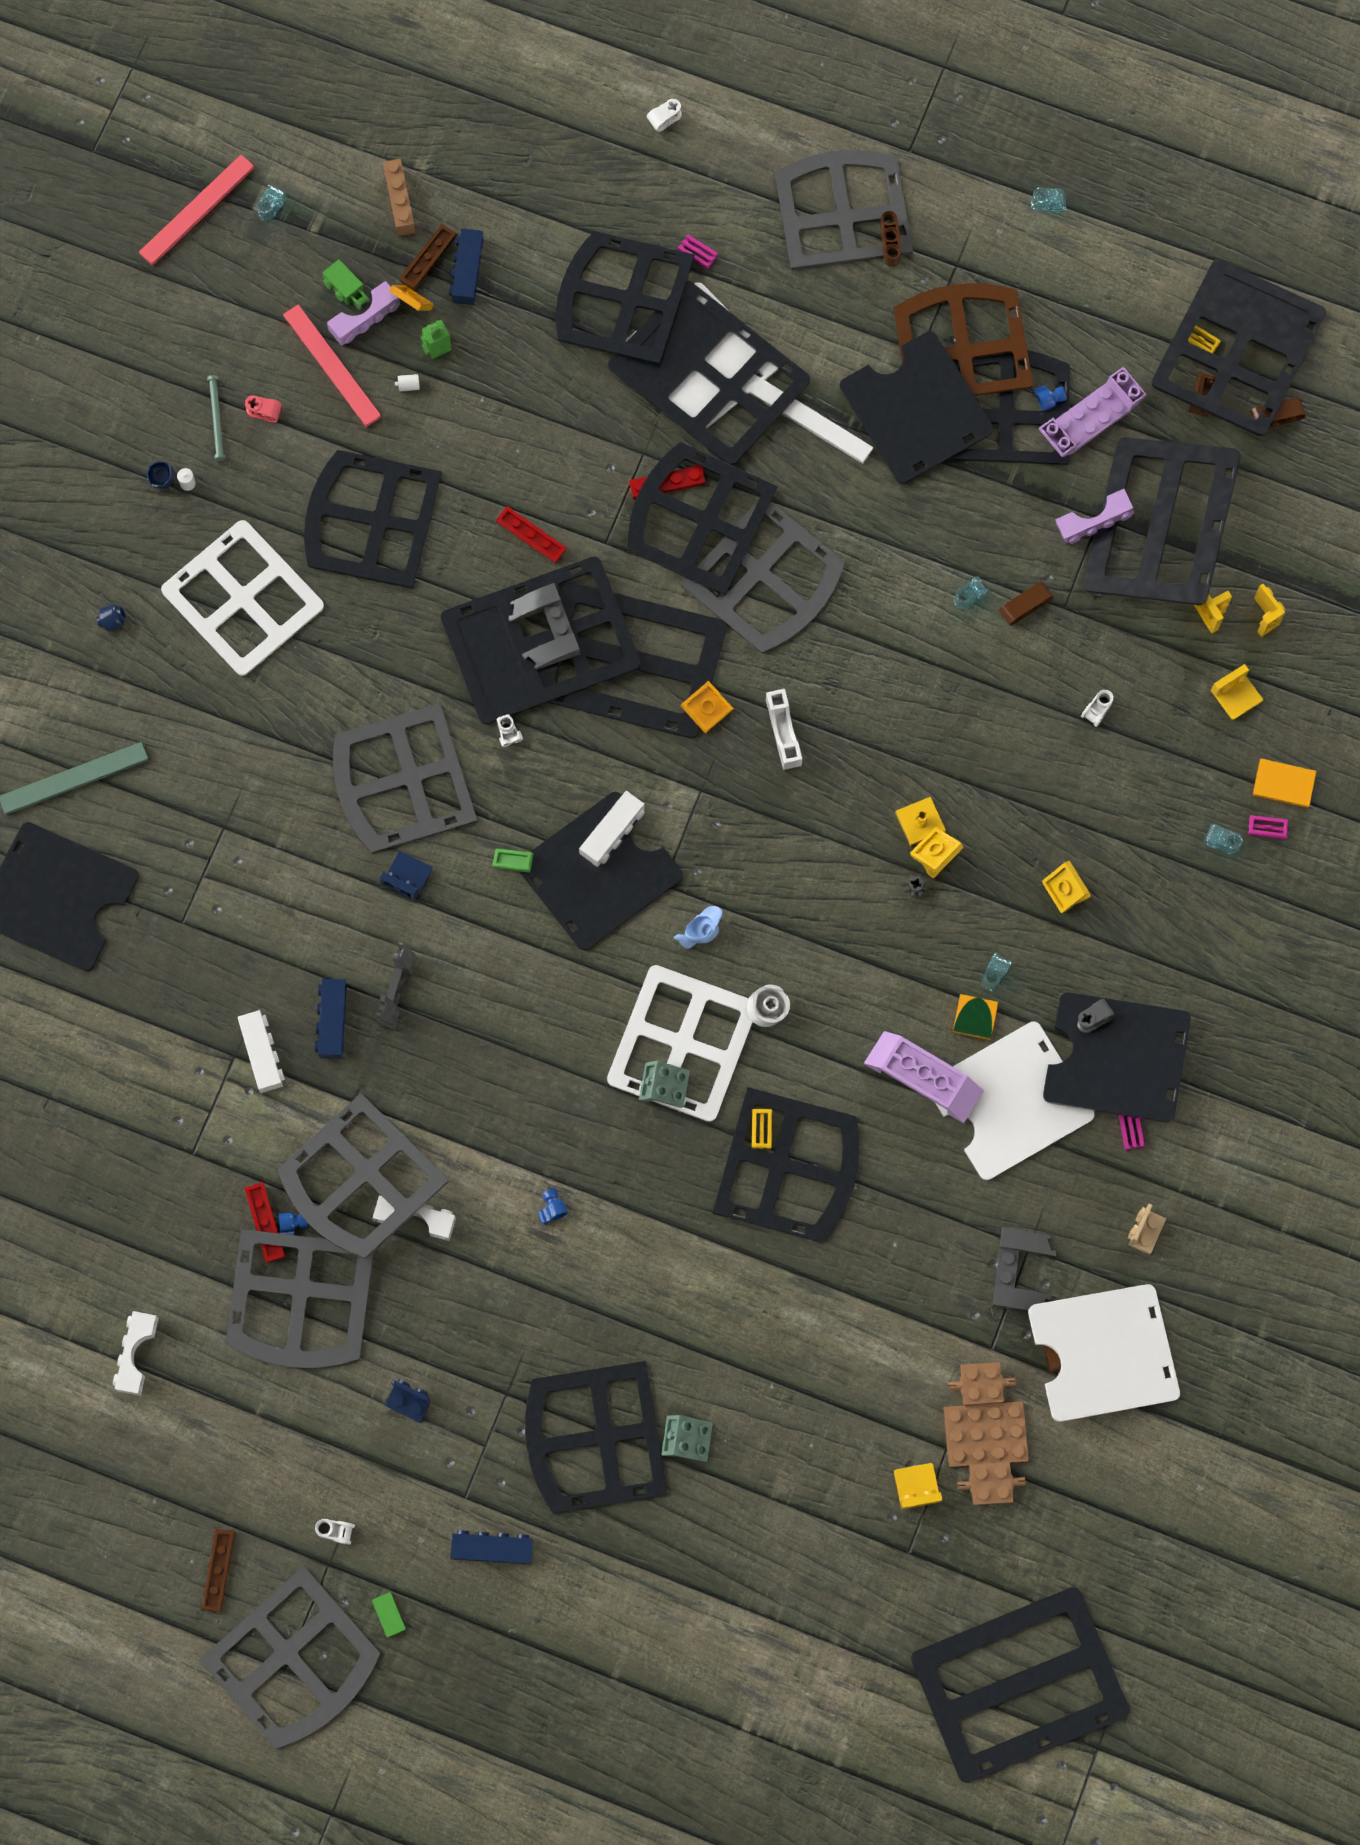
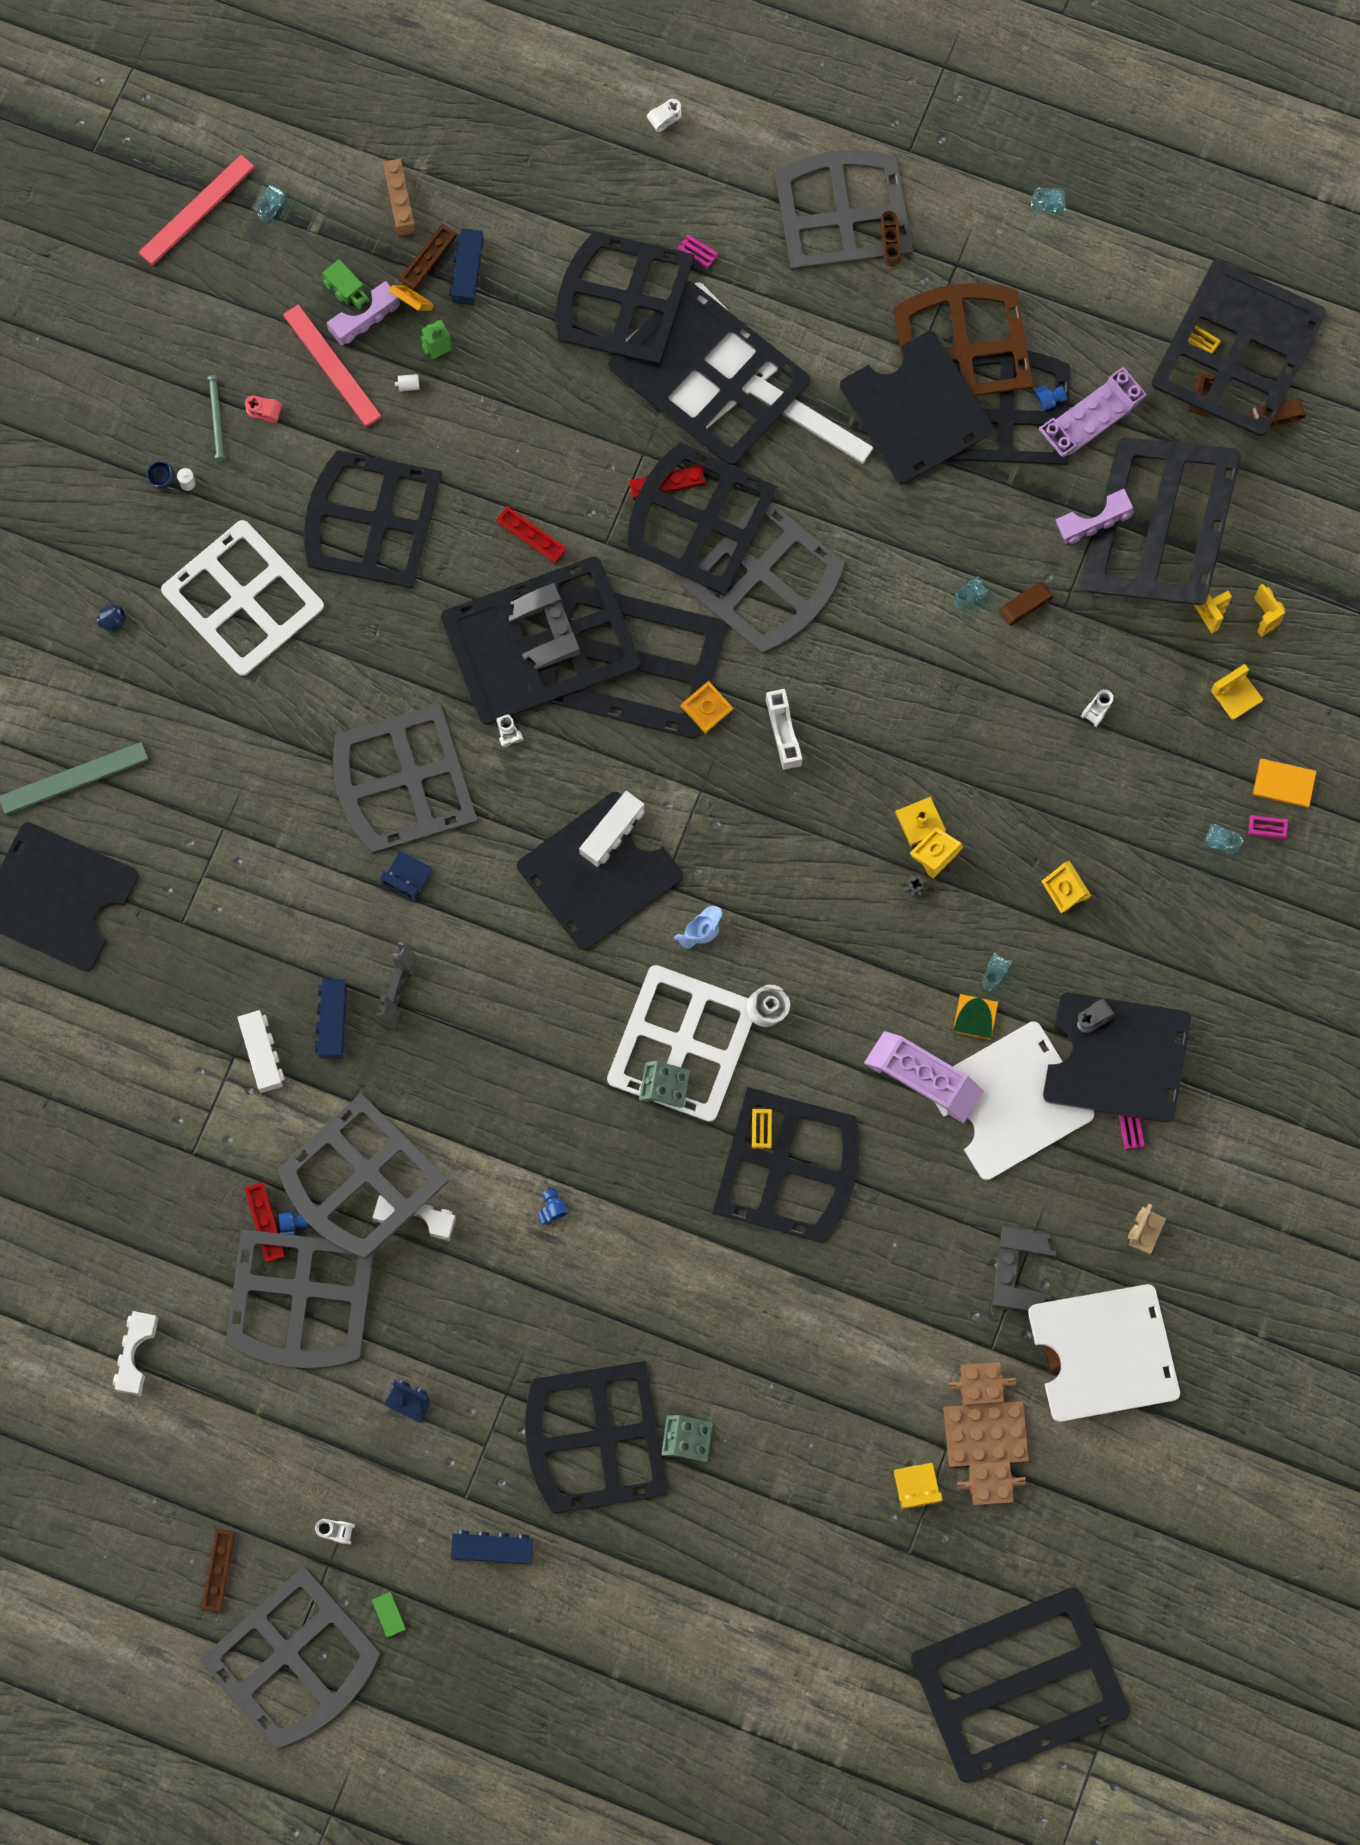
bright green tile [492,848,534,873] -> none

